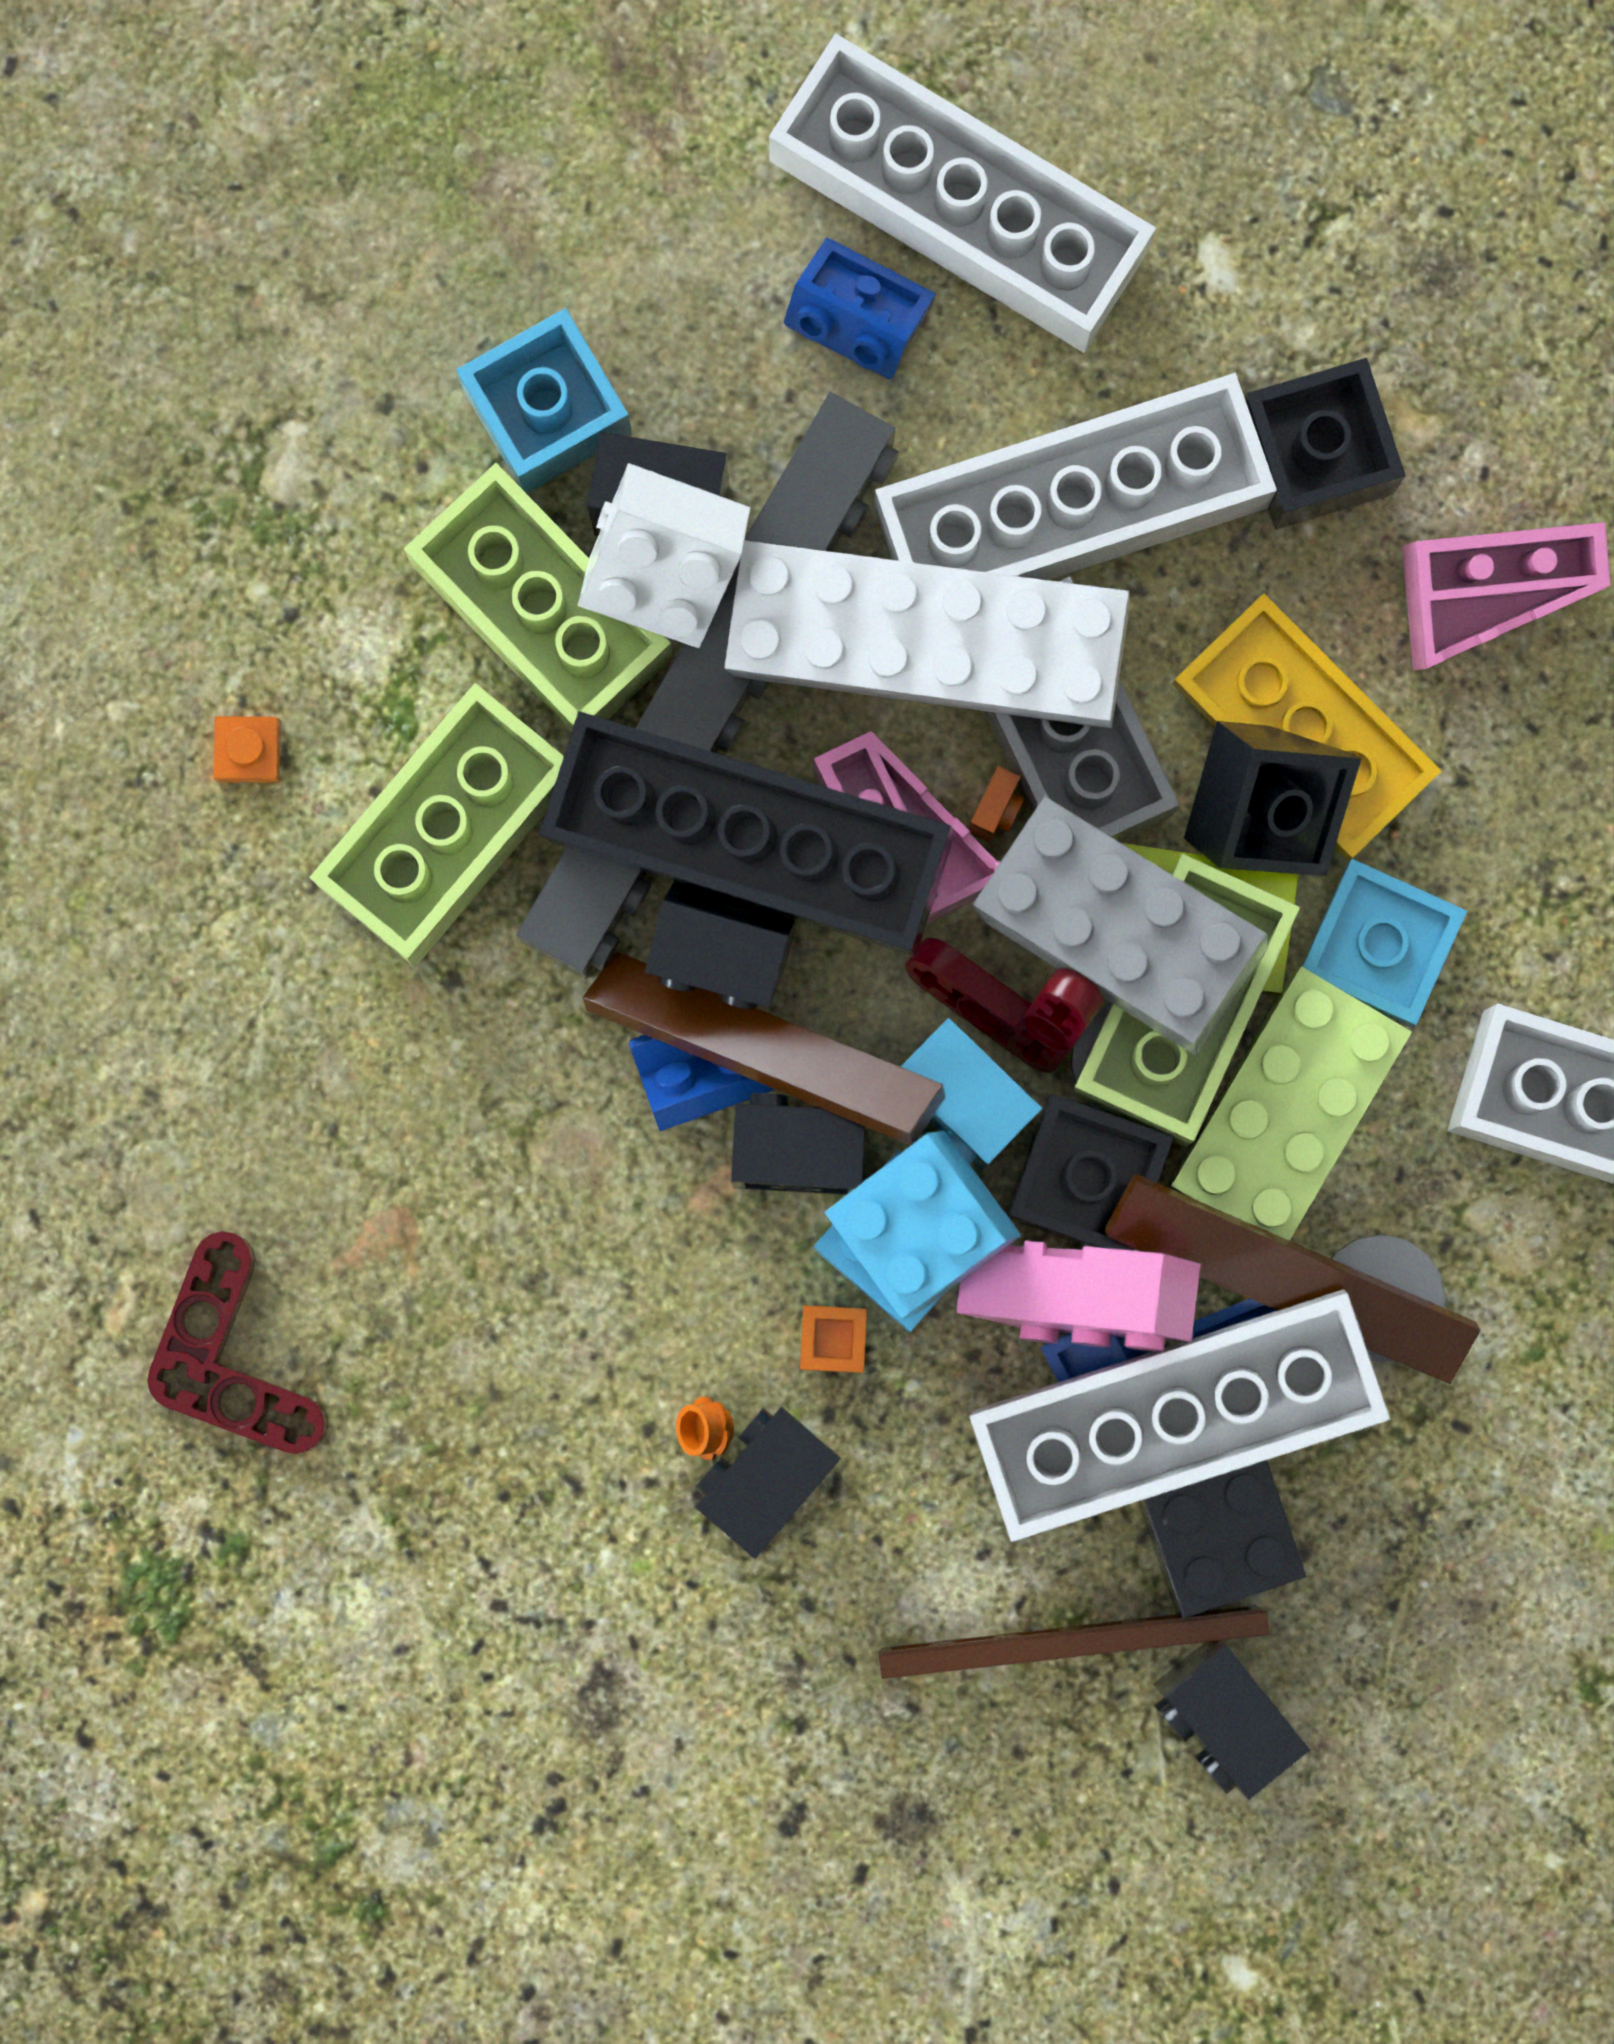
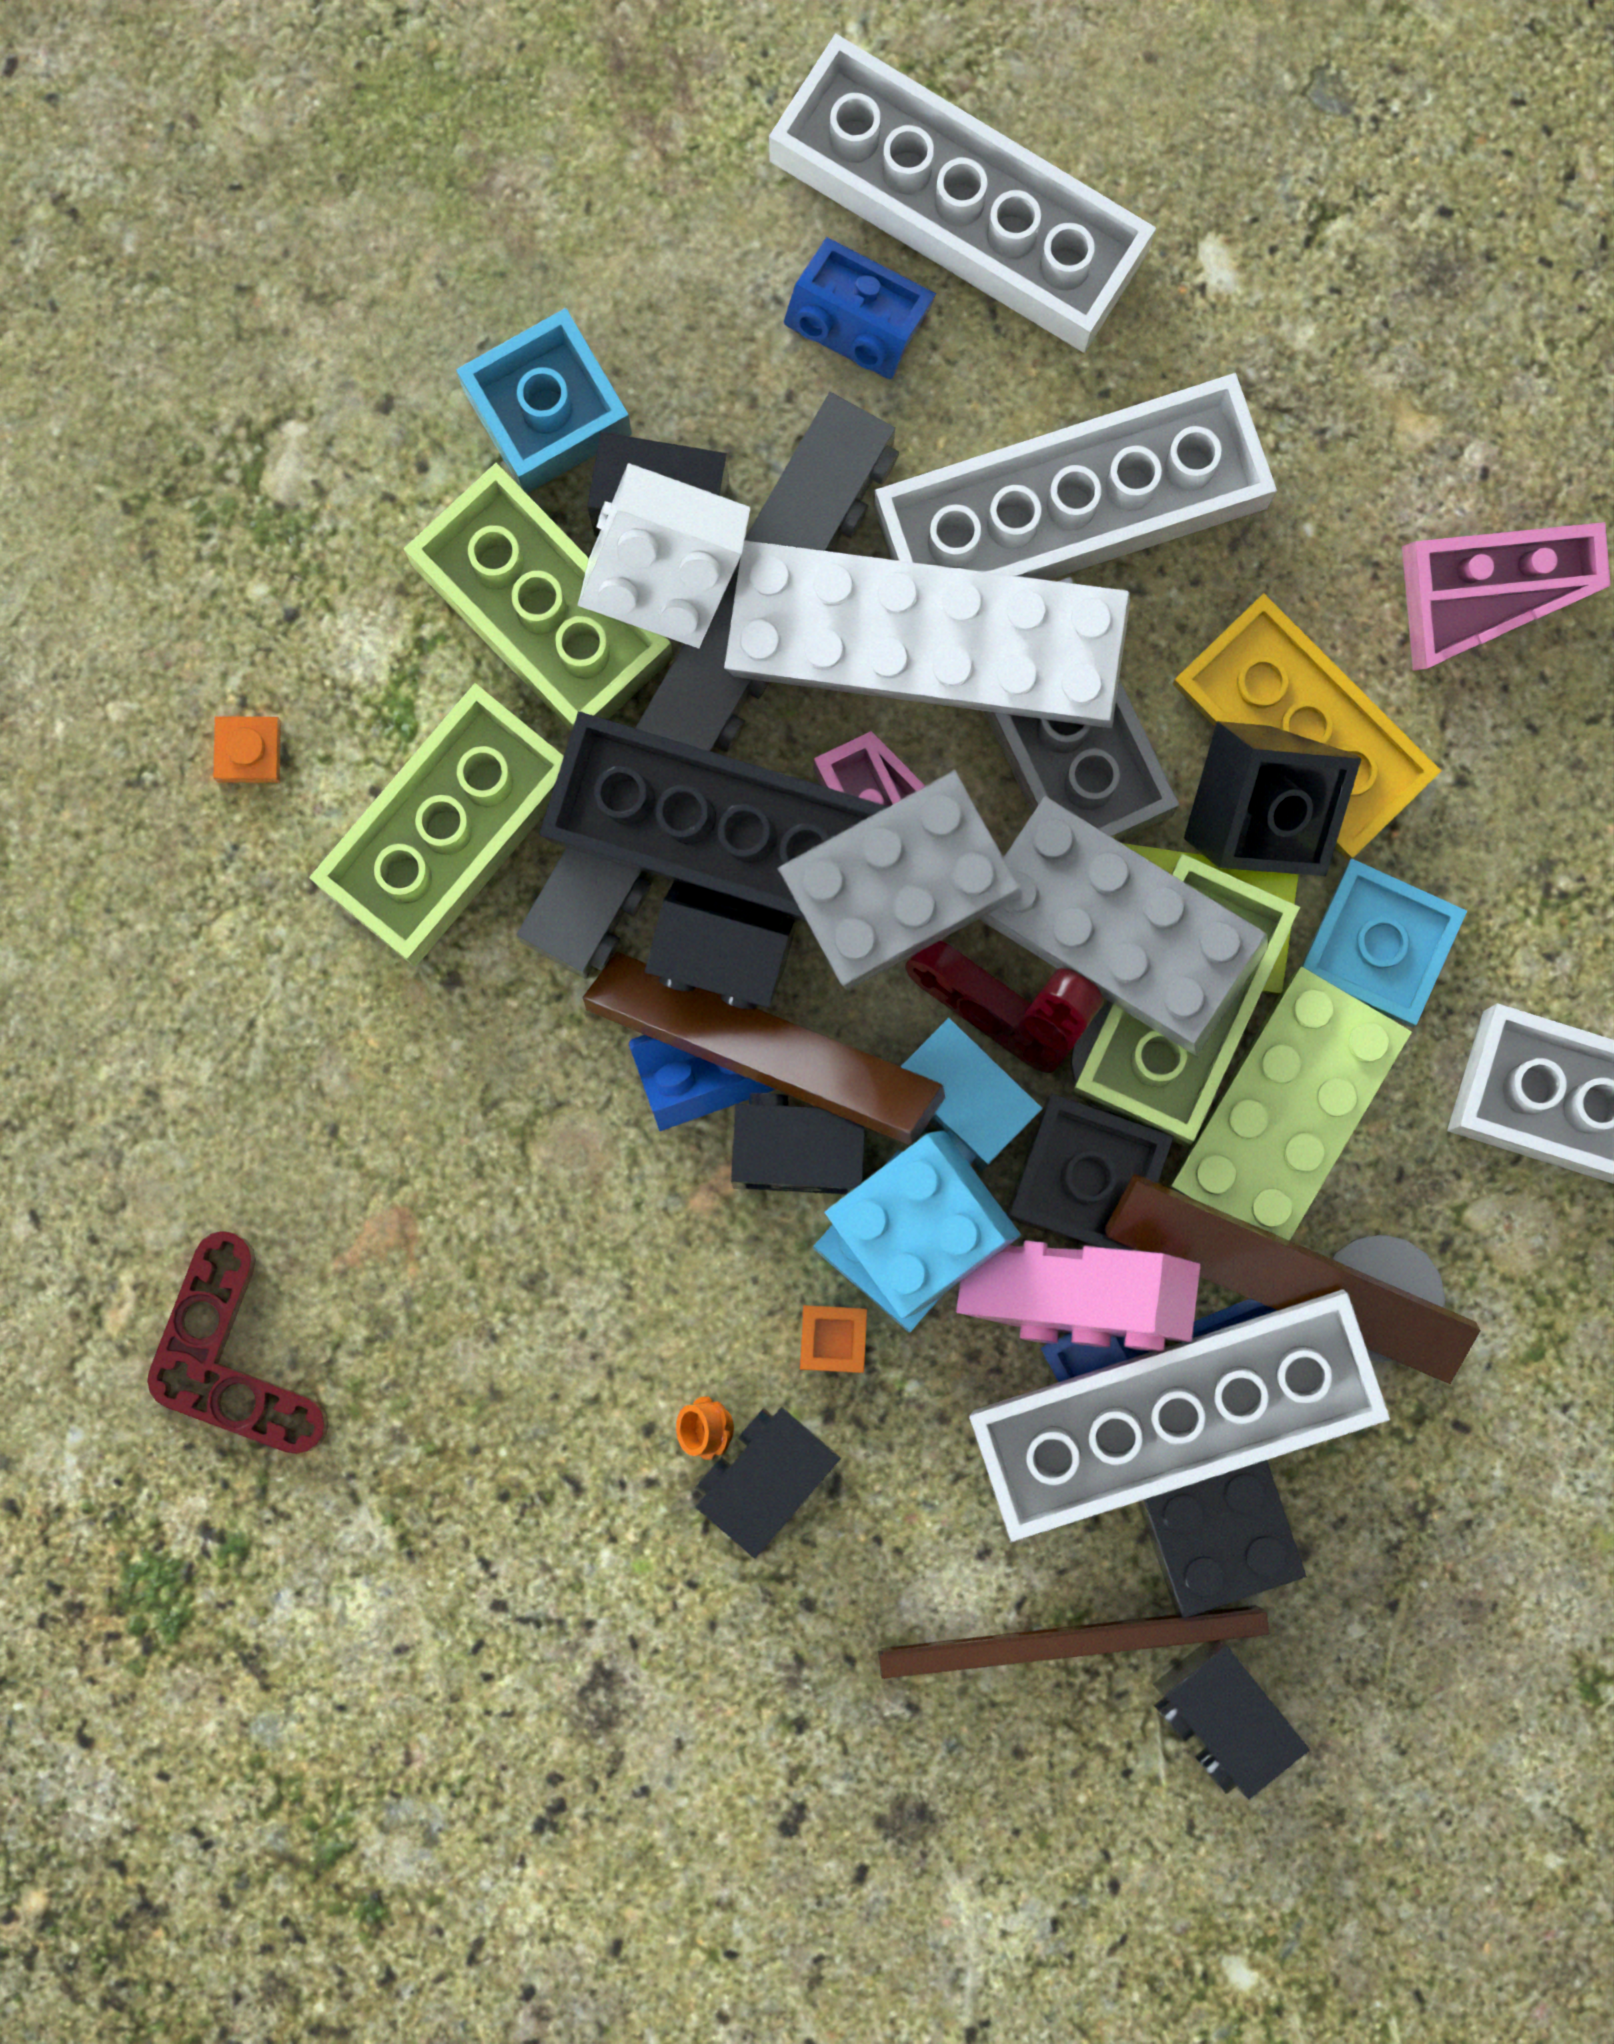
orange plate [969,766,1025,843] -> none
black brick [1245,357,1406,530] -> none
none -> light grey brick [779,771,1022,990]

